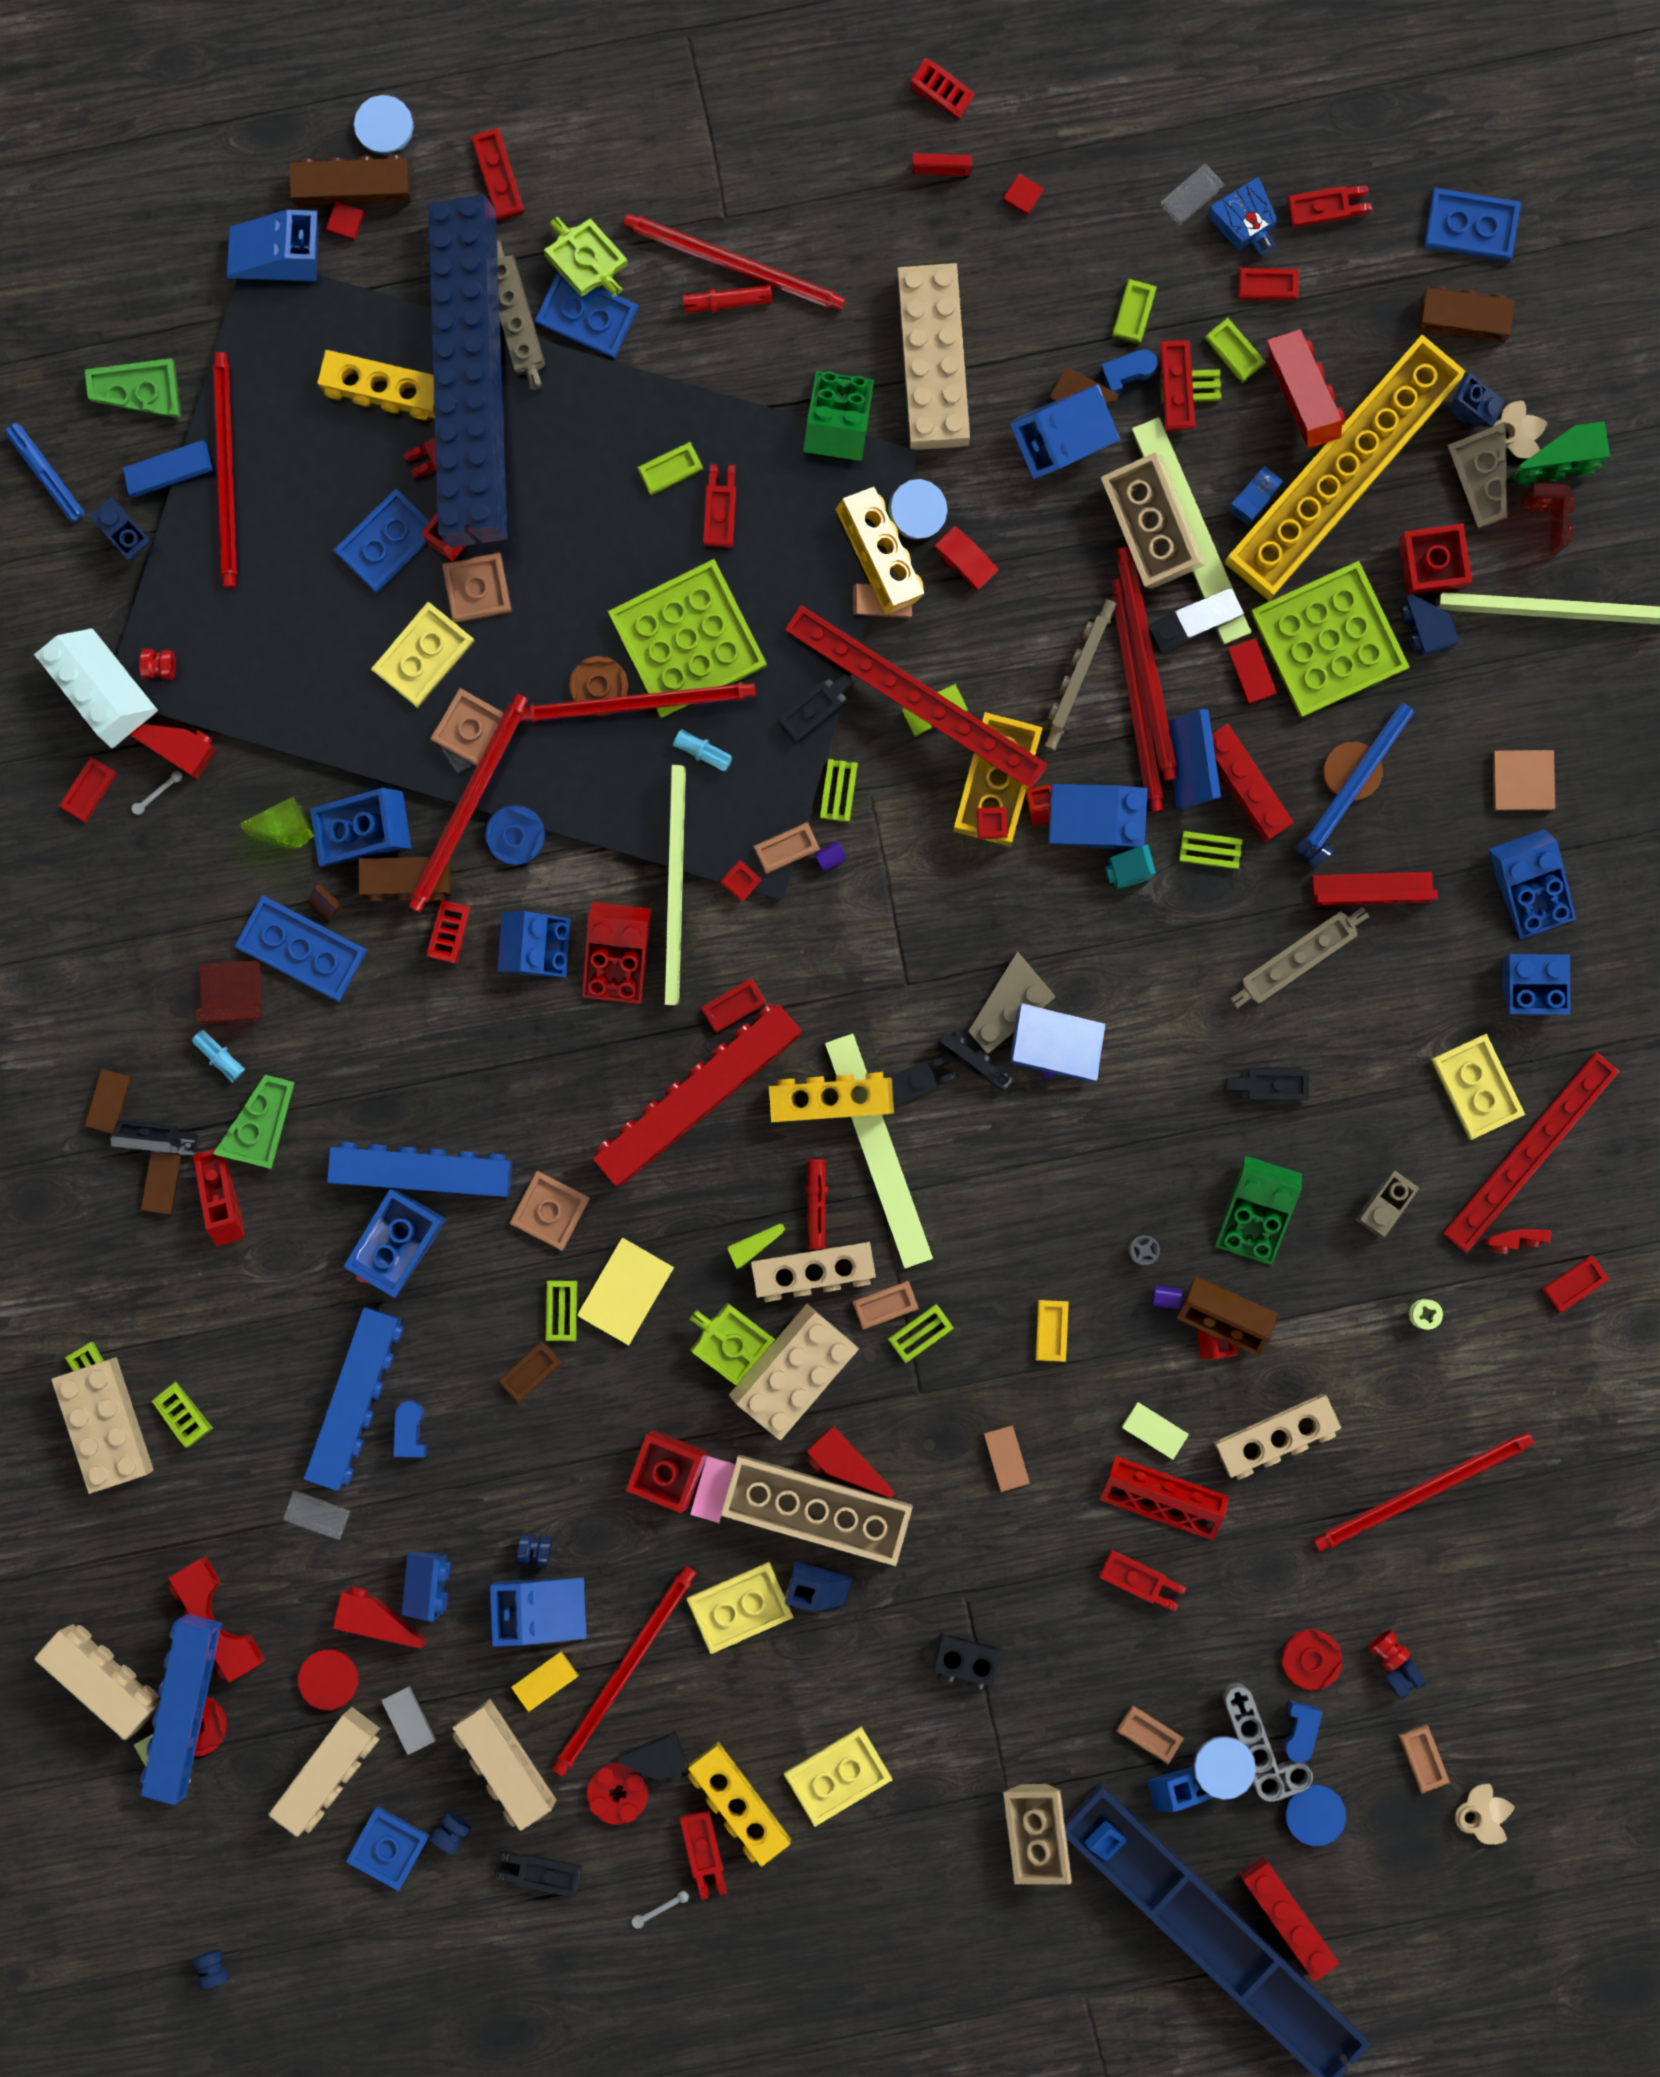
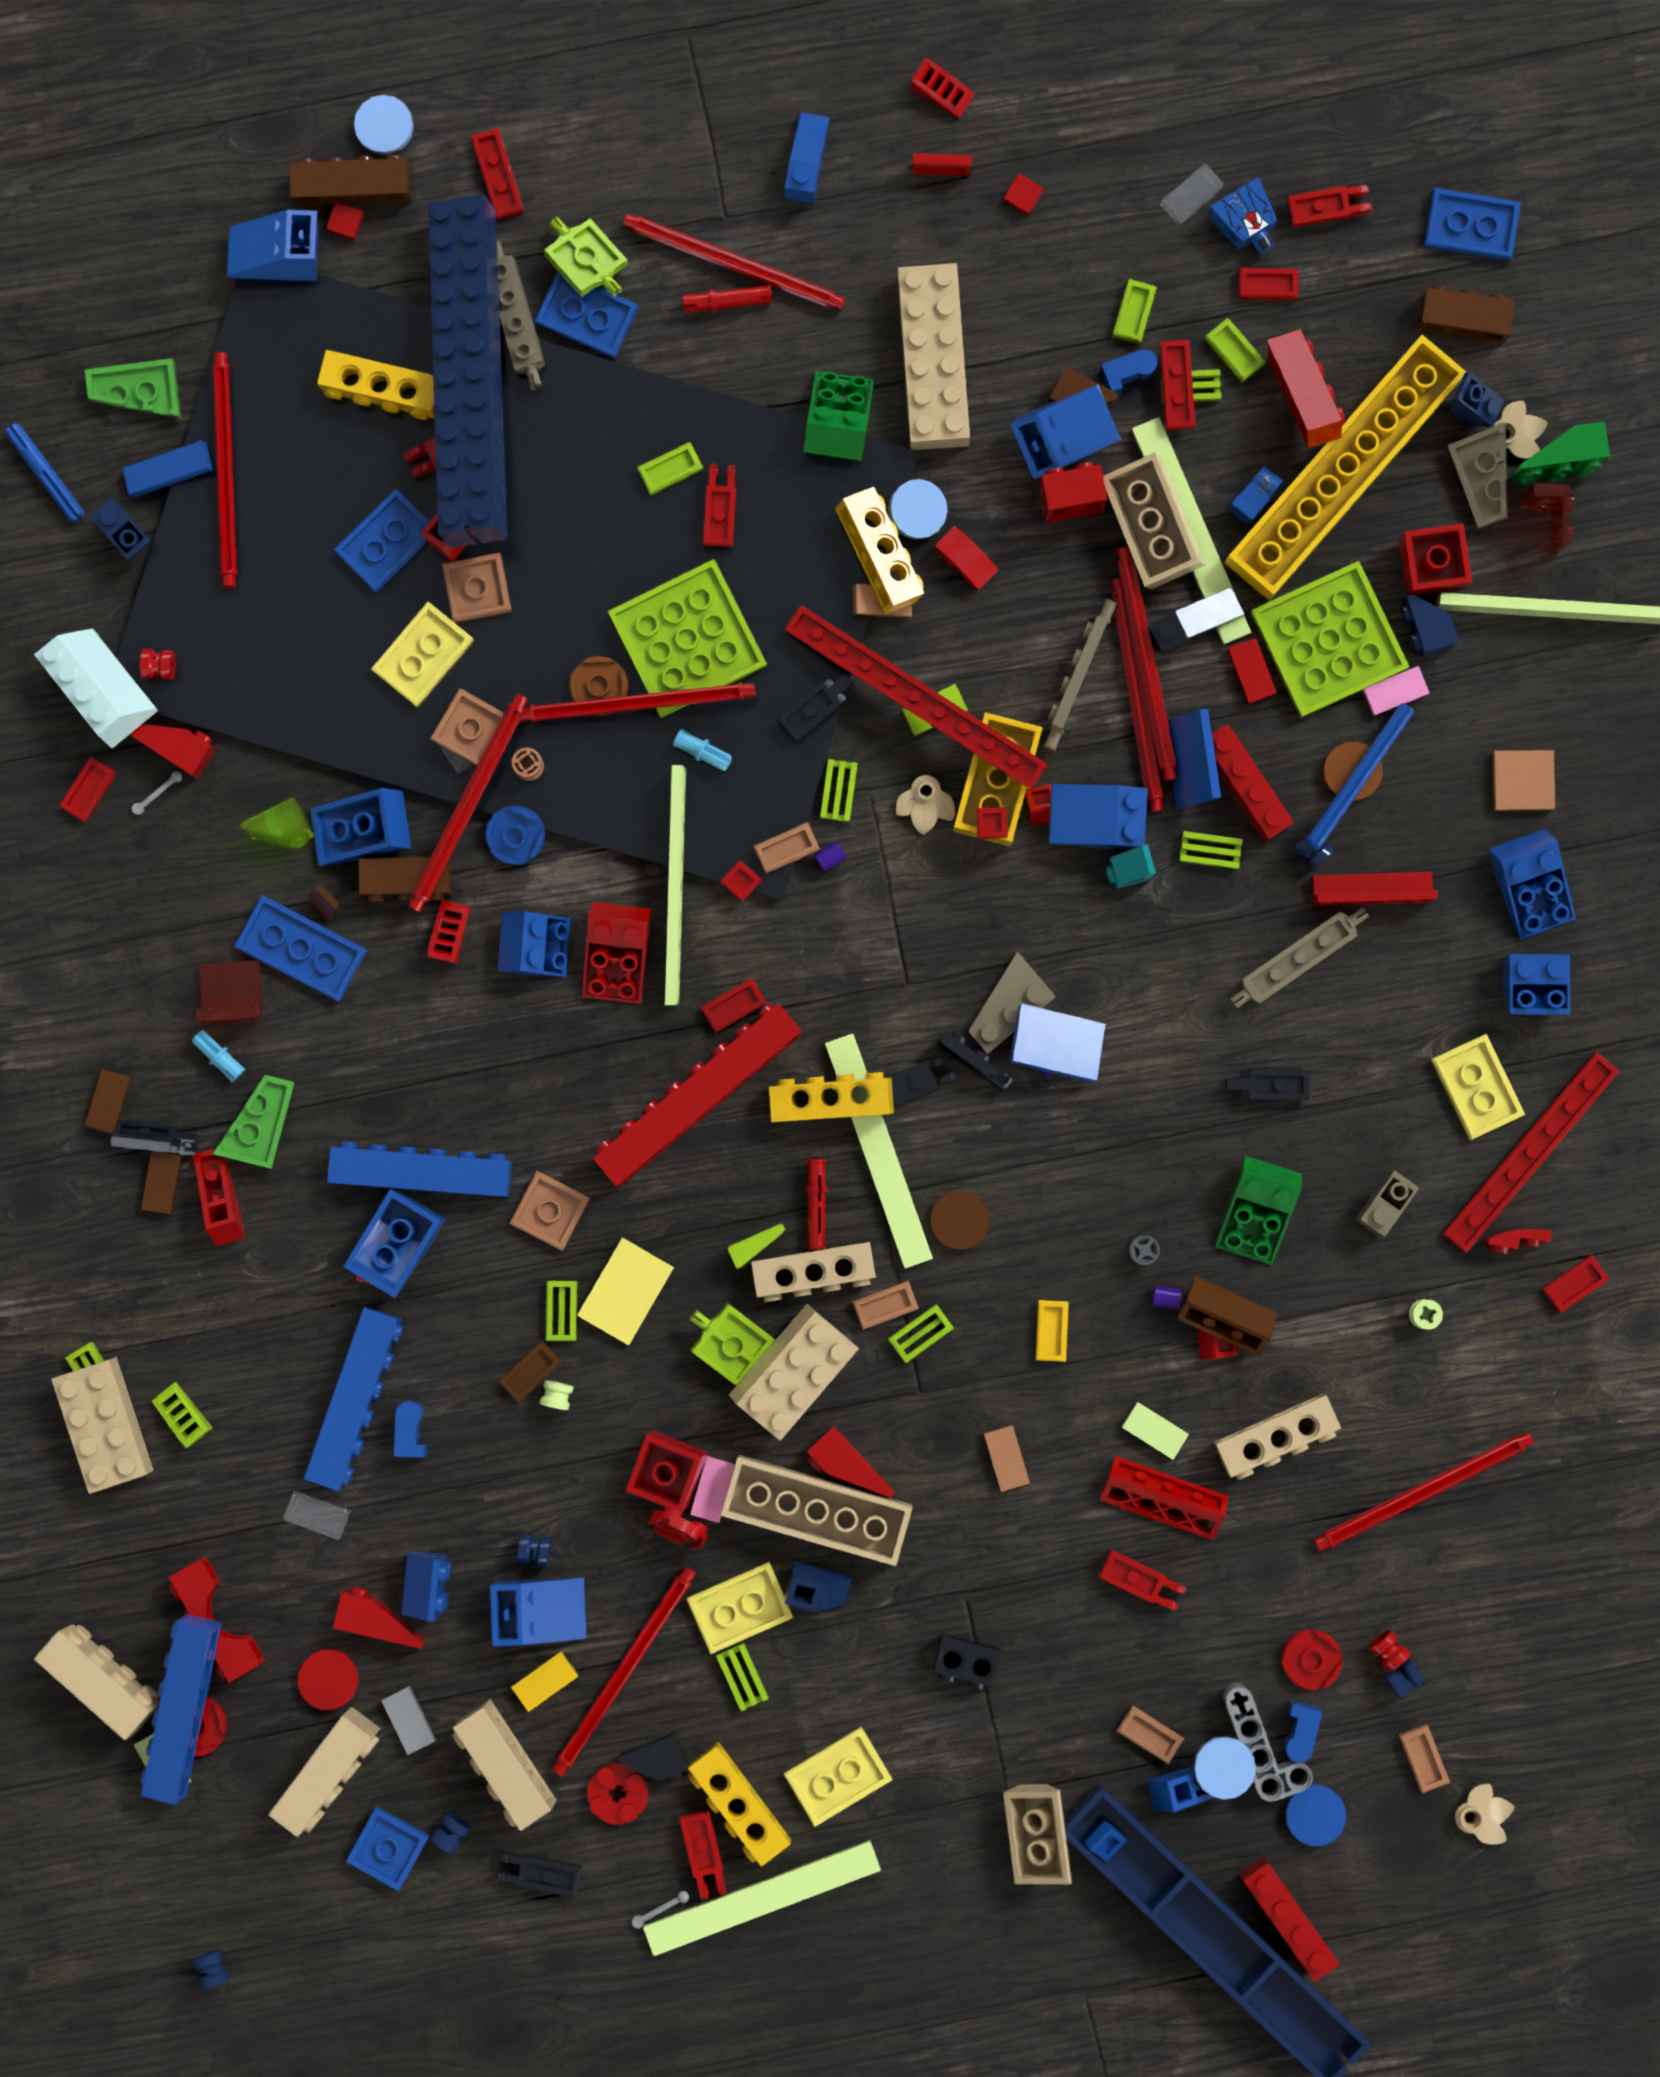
none -> nougat wheel [512,748,544,781]
none -> yellowish green wheel [539,1380,574,1410]
none -> yellowish green tile [643,1840,881,1956]
none -> red plate [647,1506,708,1550]
none -> lime tile [716,1642,769,1711]
none -> blue slope [785,112,830,204]
none -> tan plate [896,775,955,834]
none -> reddish brown tile [930,1190,990,1250]
none -> red brick [1039,462,1107,523]
none -> bright pink tile [1362,666,1429,717]

